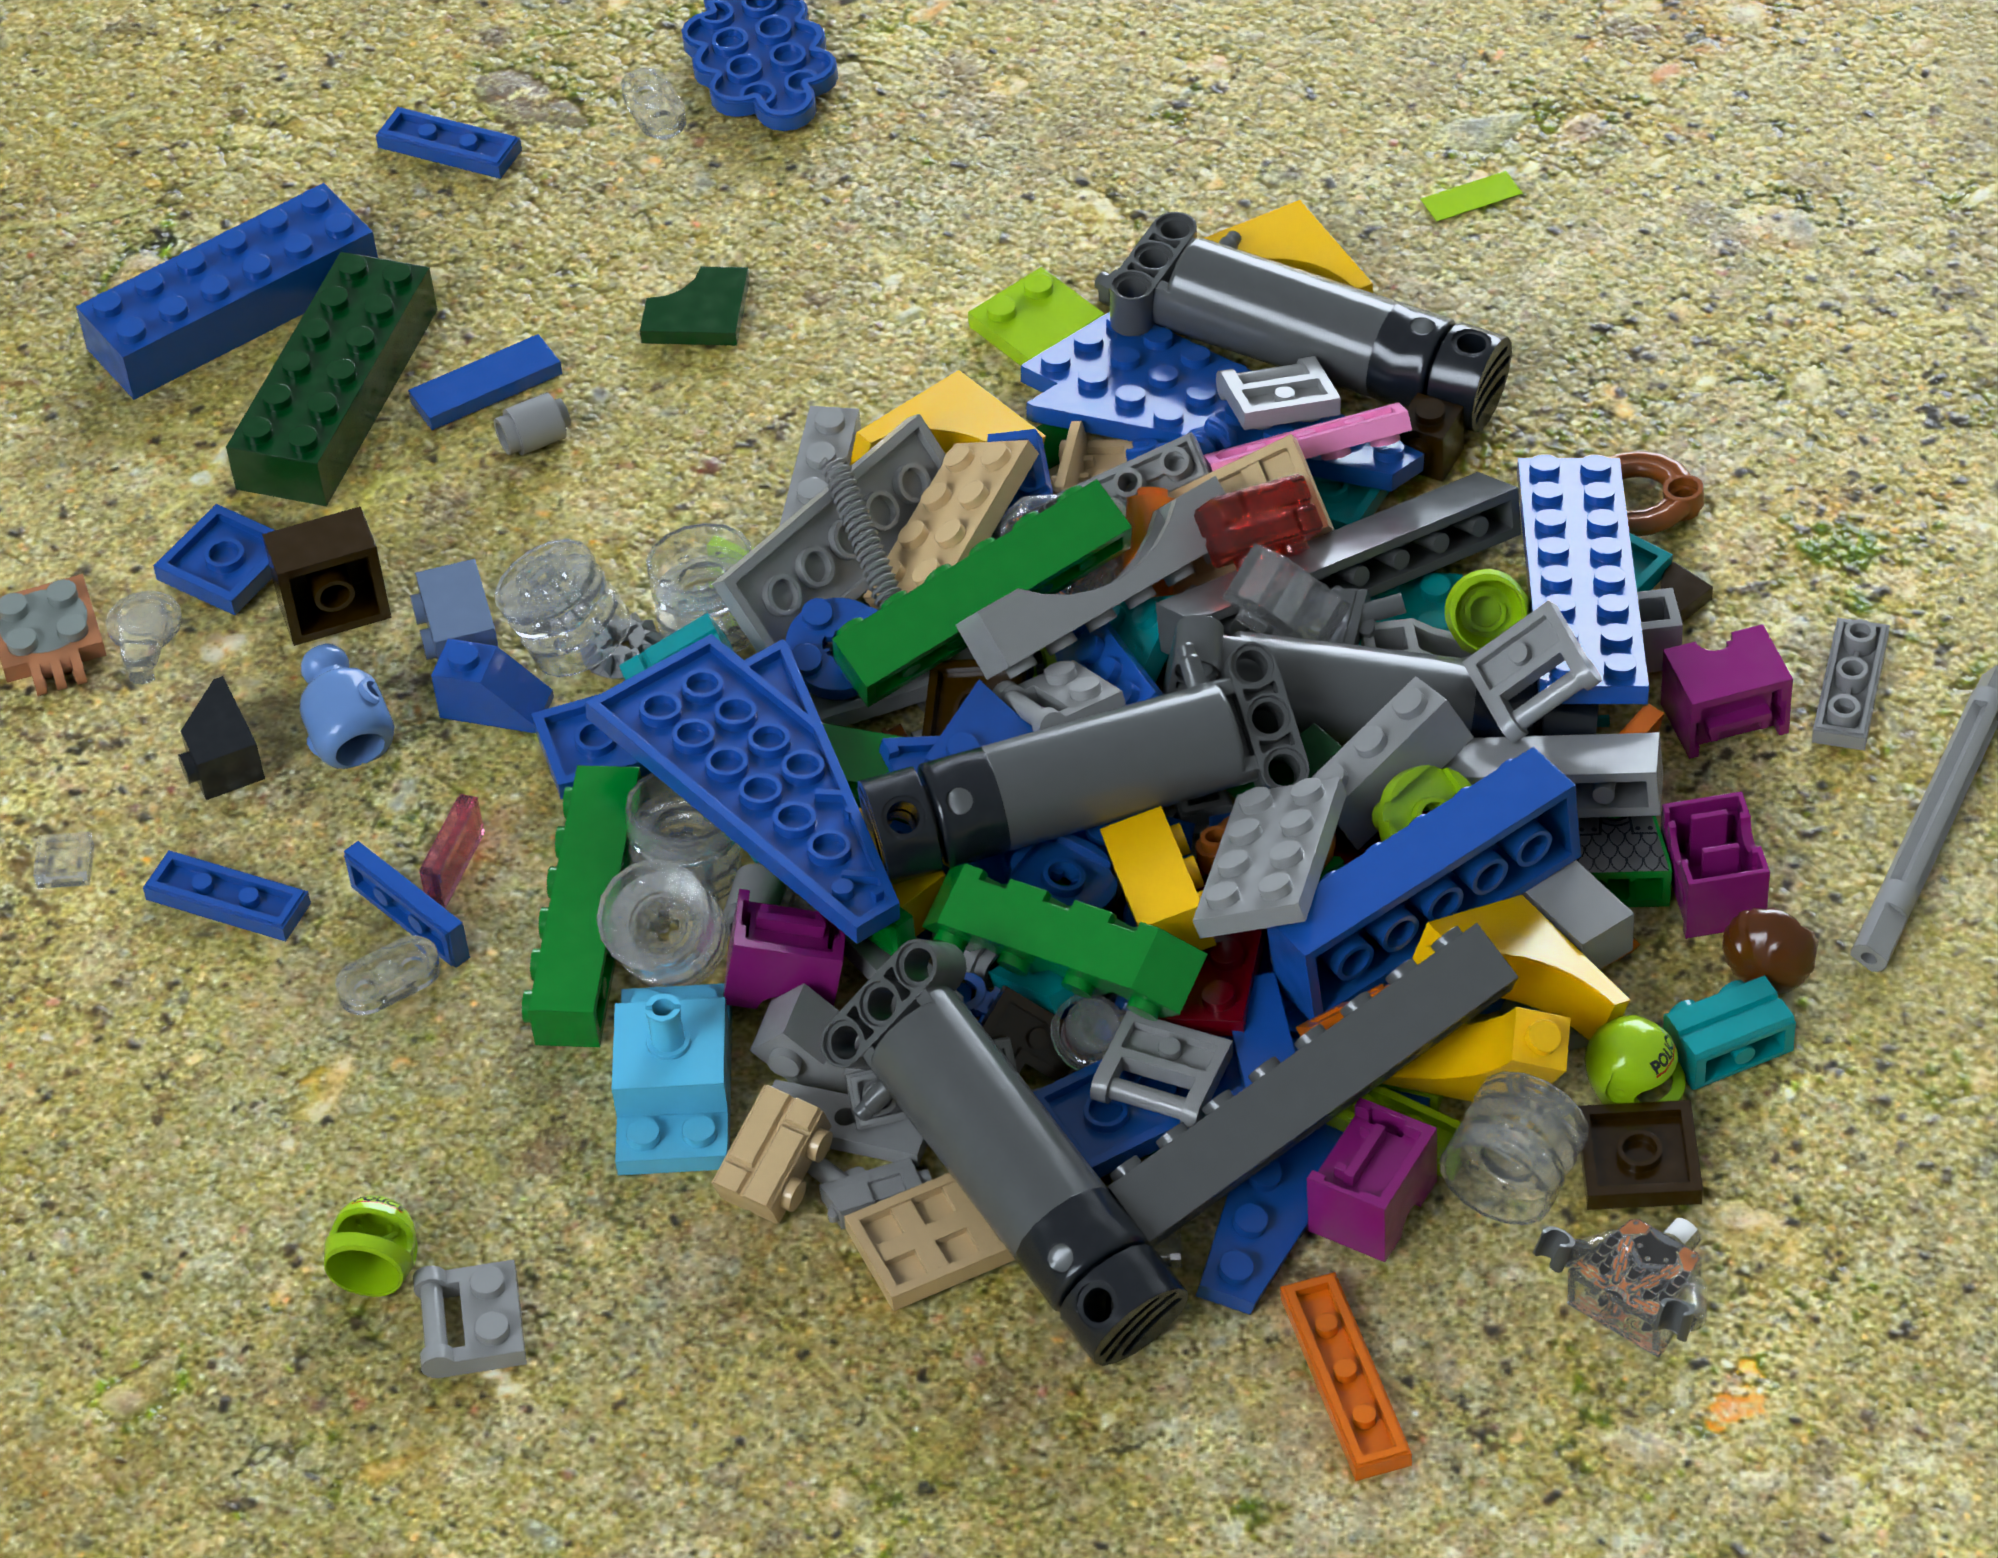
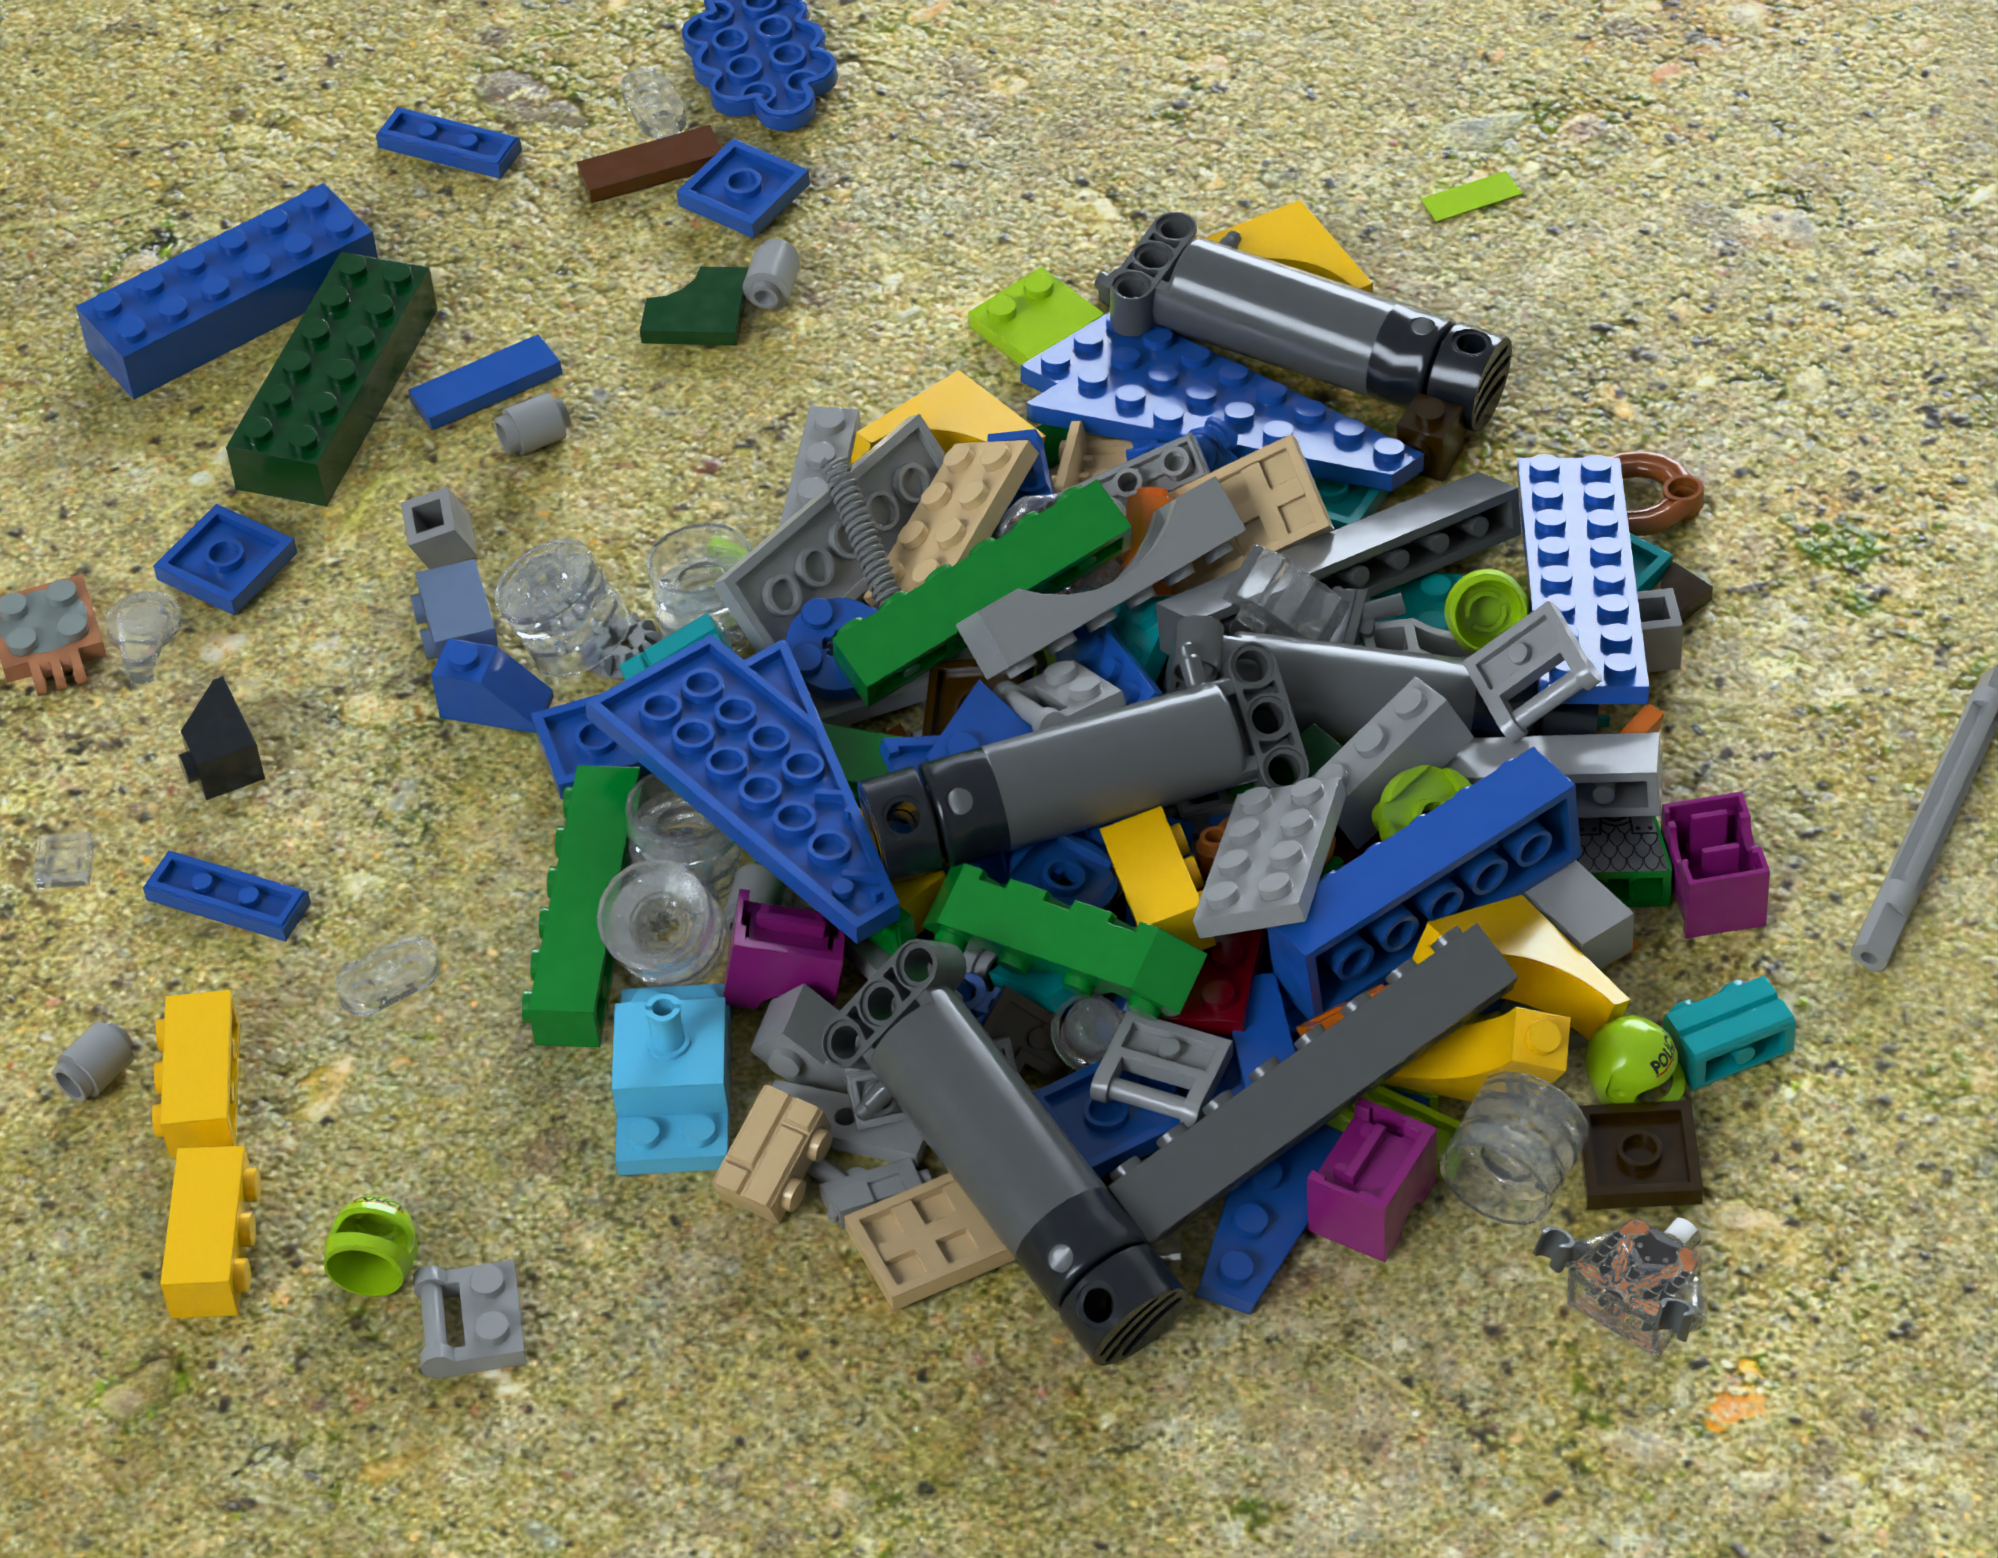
dark brown brick [262,506,392,646] -> none
medium blue piece [299,644,395,769] -> none
blue tile [344,841,470,968] -> none
clear pink tile [419,794,485,909] -> none
clear red brick [1194,473,1323,572] -> none
bright pink plate [1203,402,1412,473] -> none
light grey plate [1216,356,1341,430] -> none
orange tile [1280,1272,1412,1481] -> none
magenta piece [1660,624,1793,759] -> none
reddish brown hair [1722,907,1819,995] -> none
light grey tile [1812,617,1890,751] -> none
none -> light grey brick [52,1021,134,1102]
none -> yellow brick [152,990,240,1159]
none -> yellow brick [160,1146,261,1319]
none -> light grey brick [401,487,477,569]
none -> reddish brown tile [576,125,722,203]
none -> blue plate [676,138,810,238]
none -> light grey brick [743,239,800,310]

